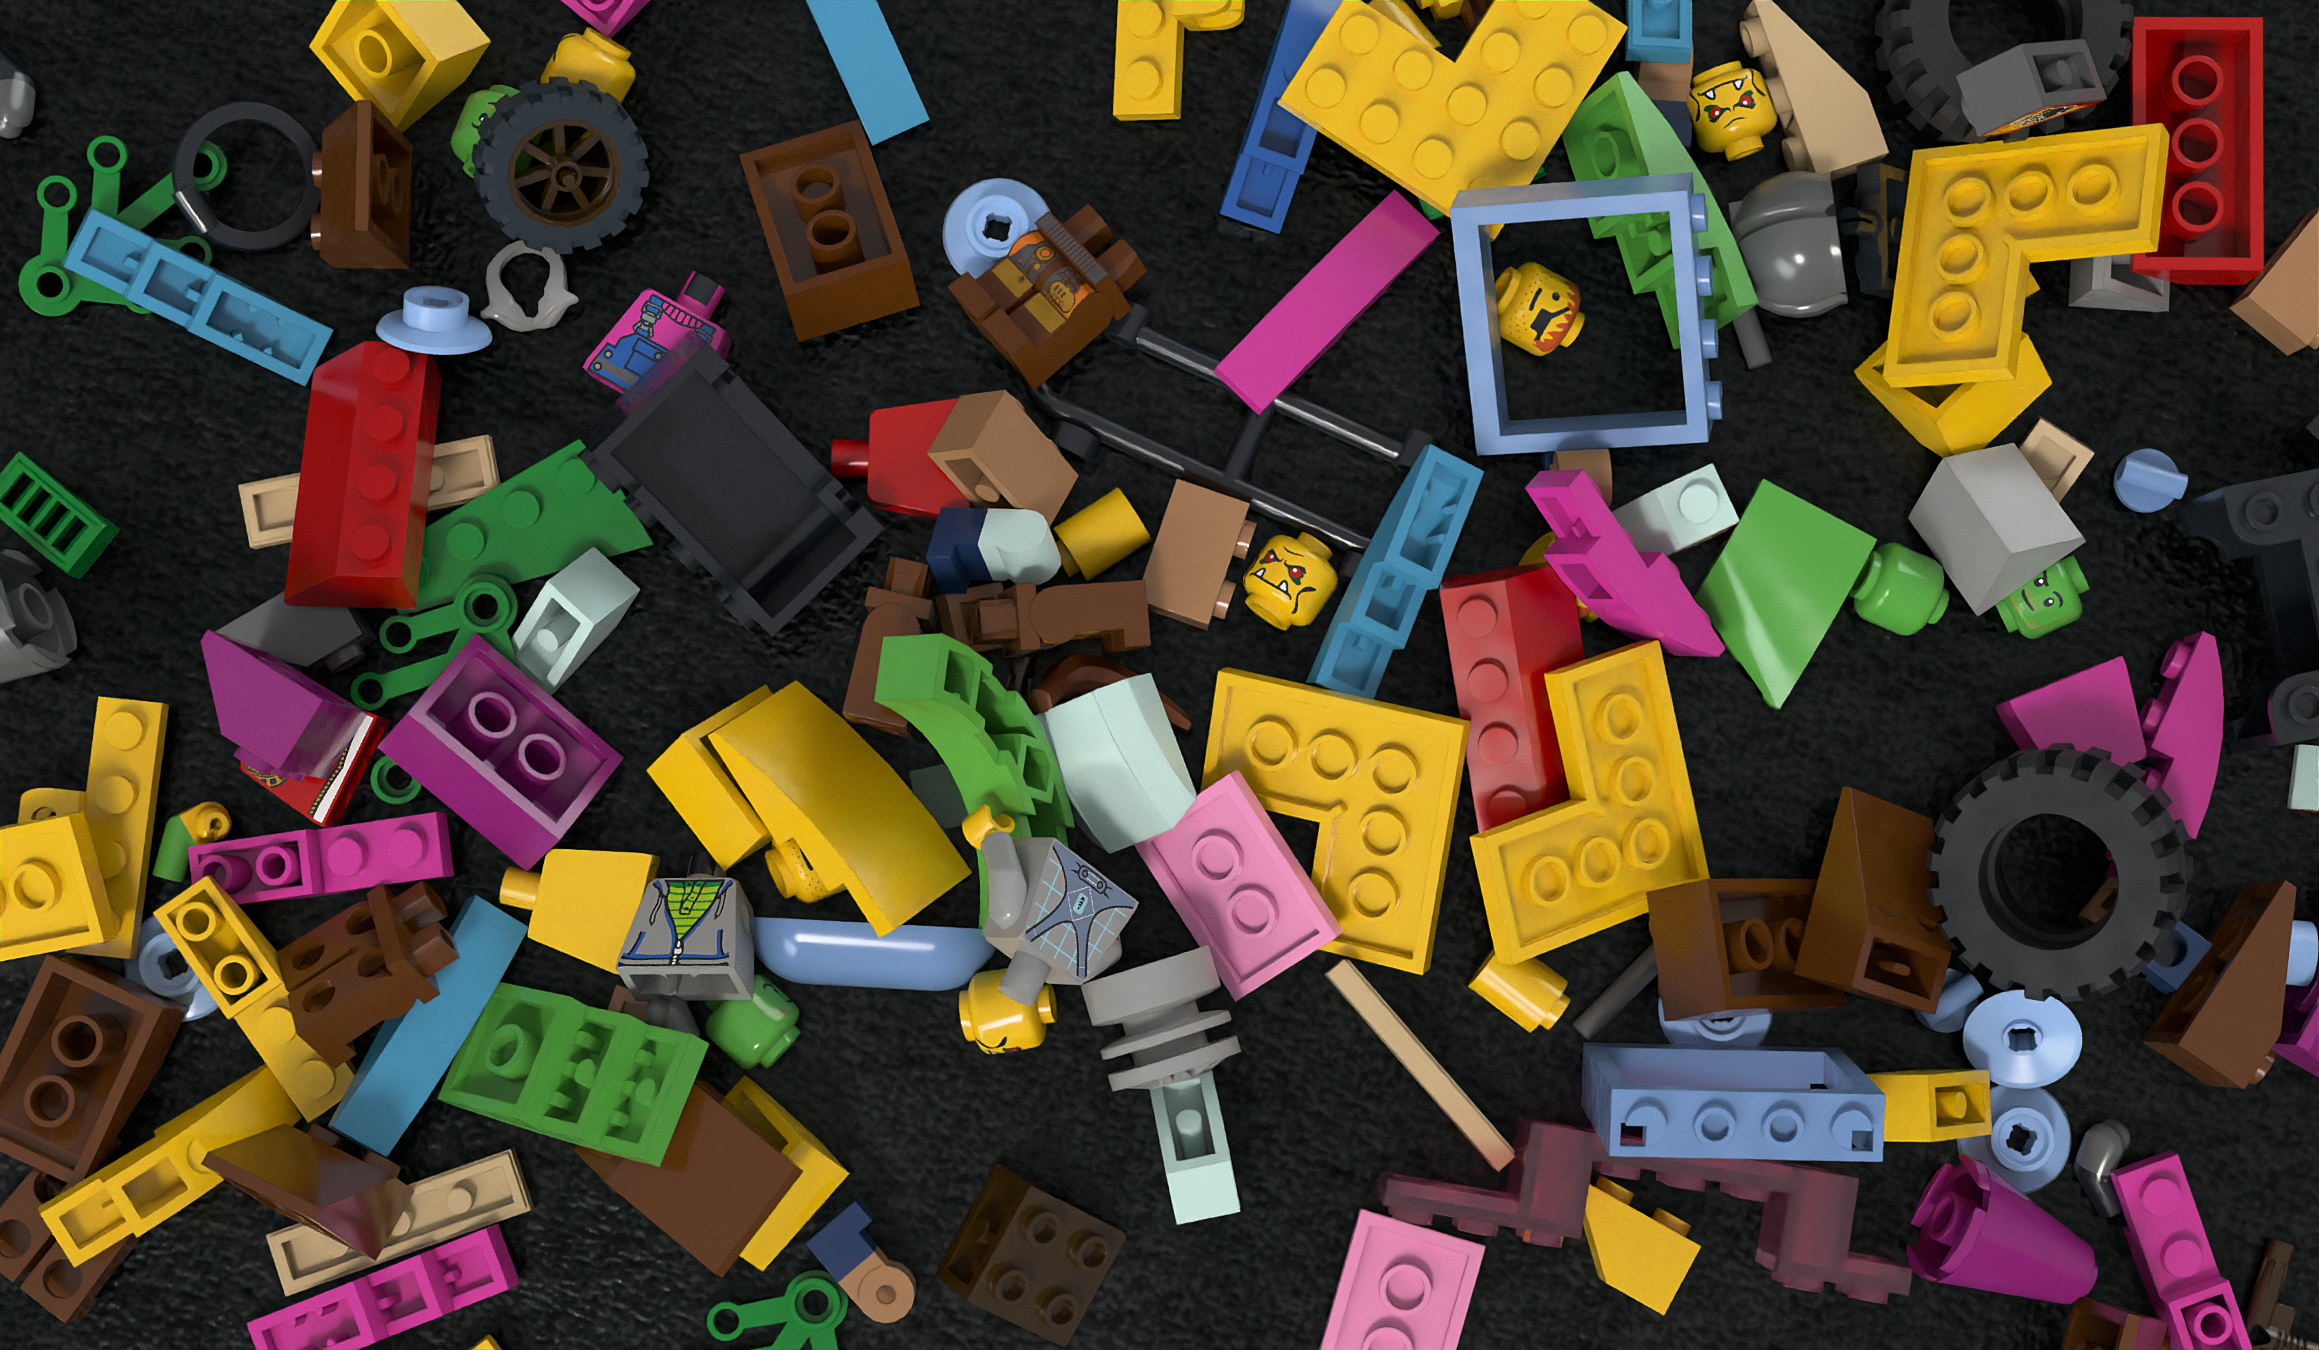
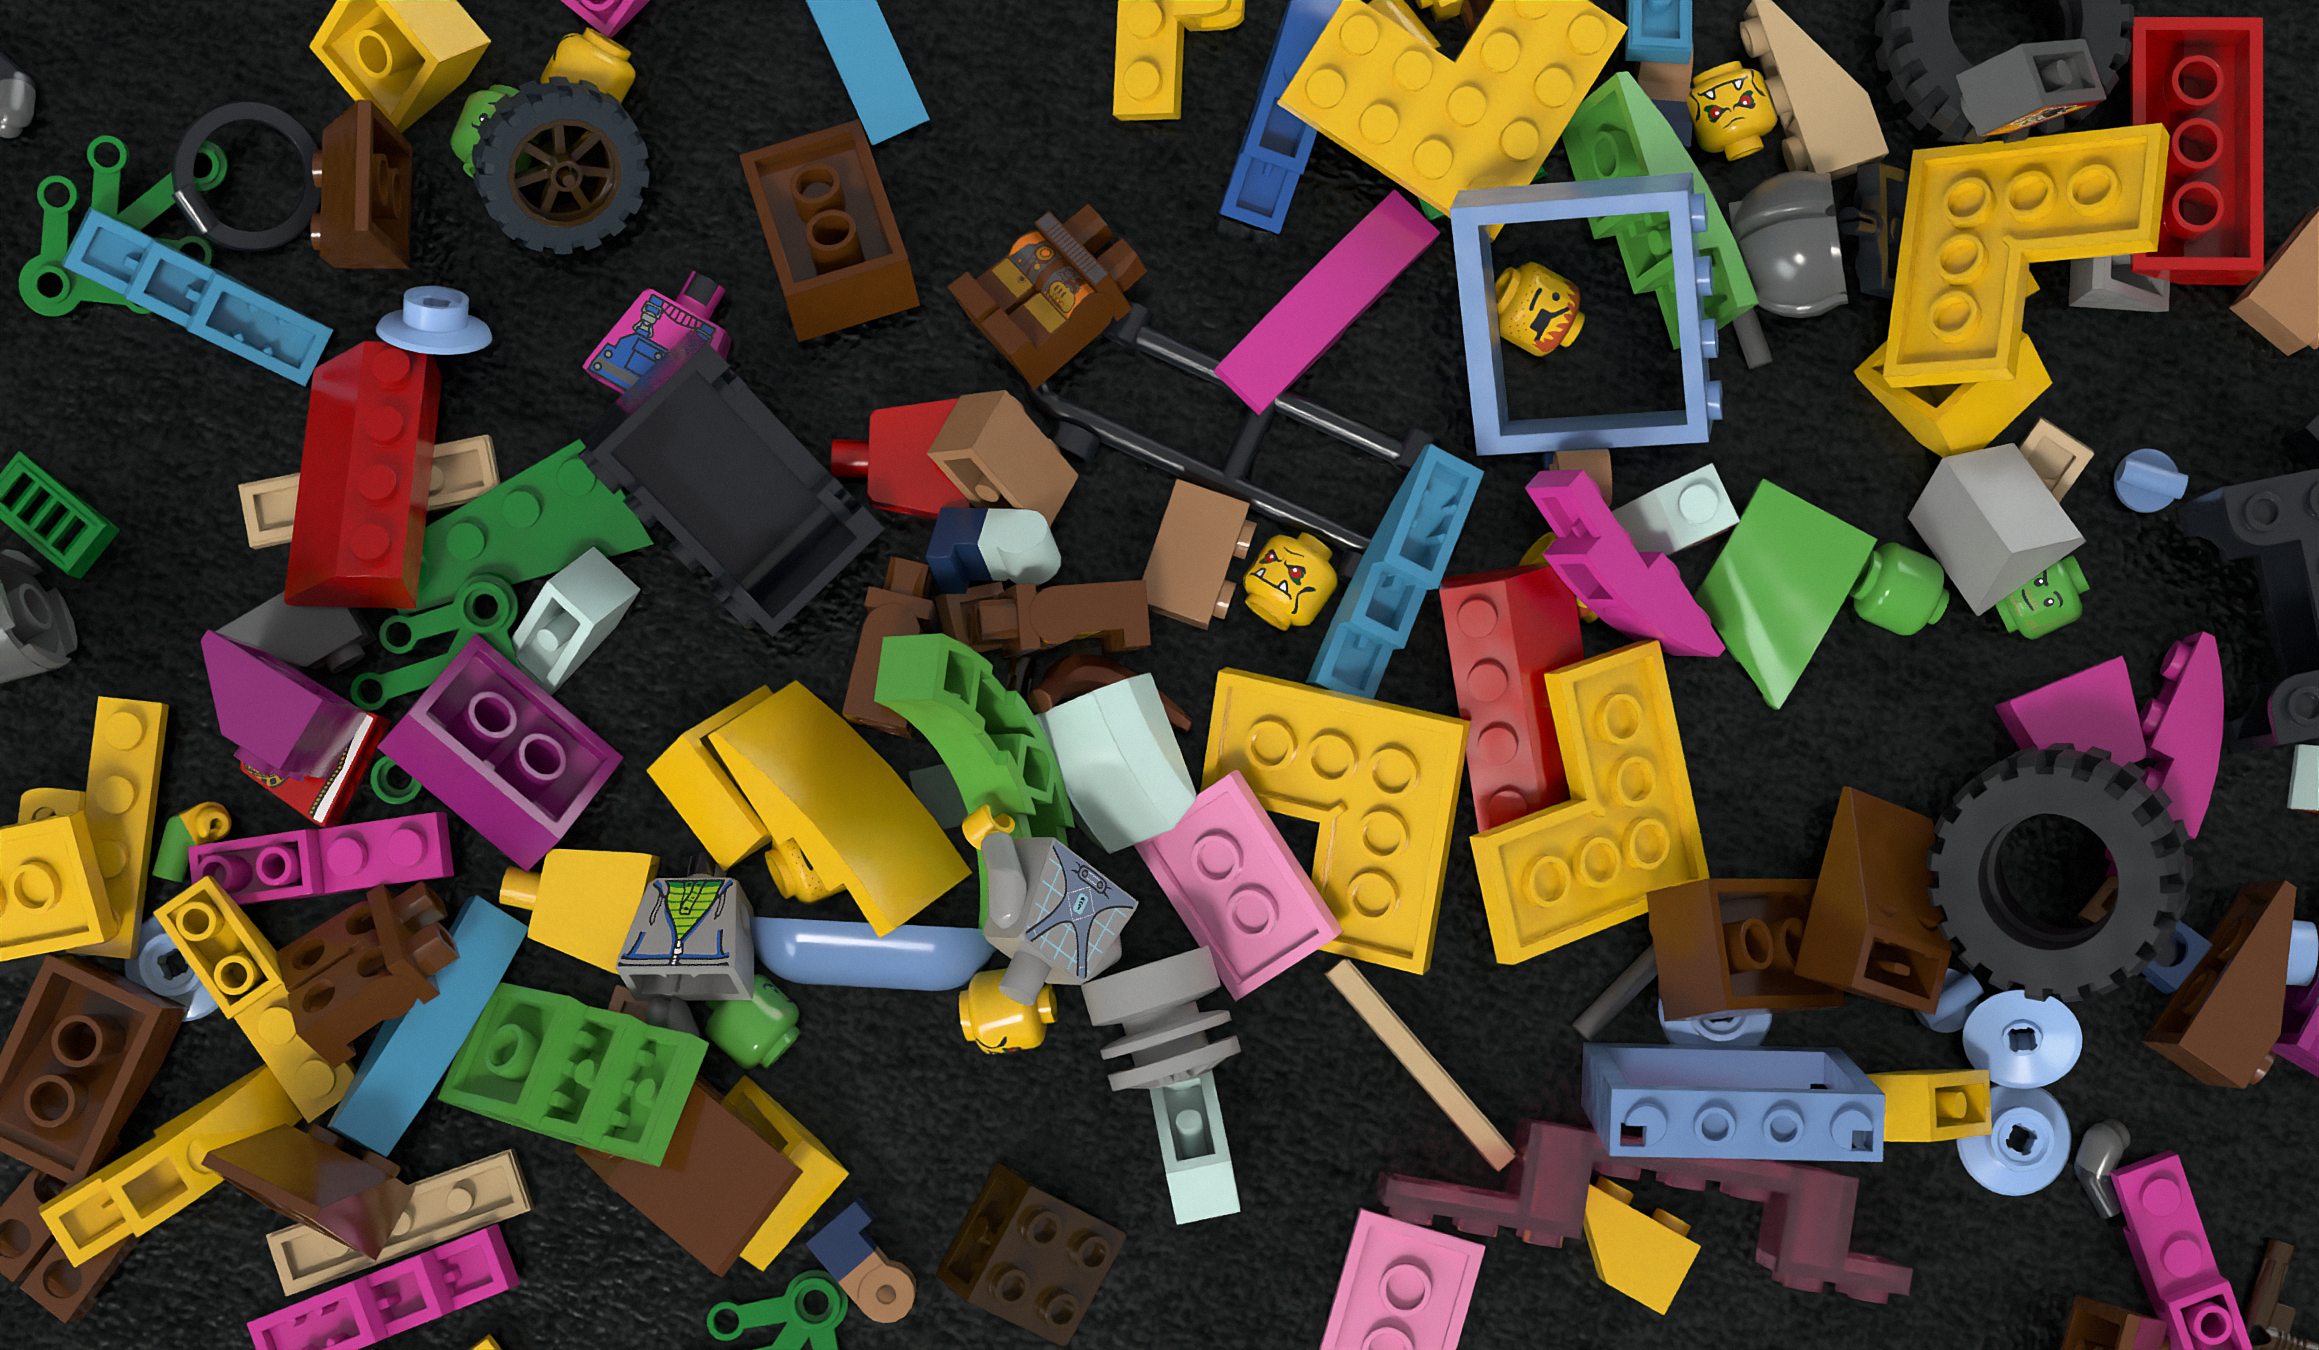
light grey piece [481,240,579,332] -> none
light blue piece [942,178,1050,280] -> none
yellow brick [1053,487,1152,582] -> none
yellow brick [1468,948,1571,1033] -> none
magenta cone [1907,1155,2098,1304] -> none

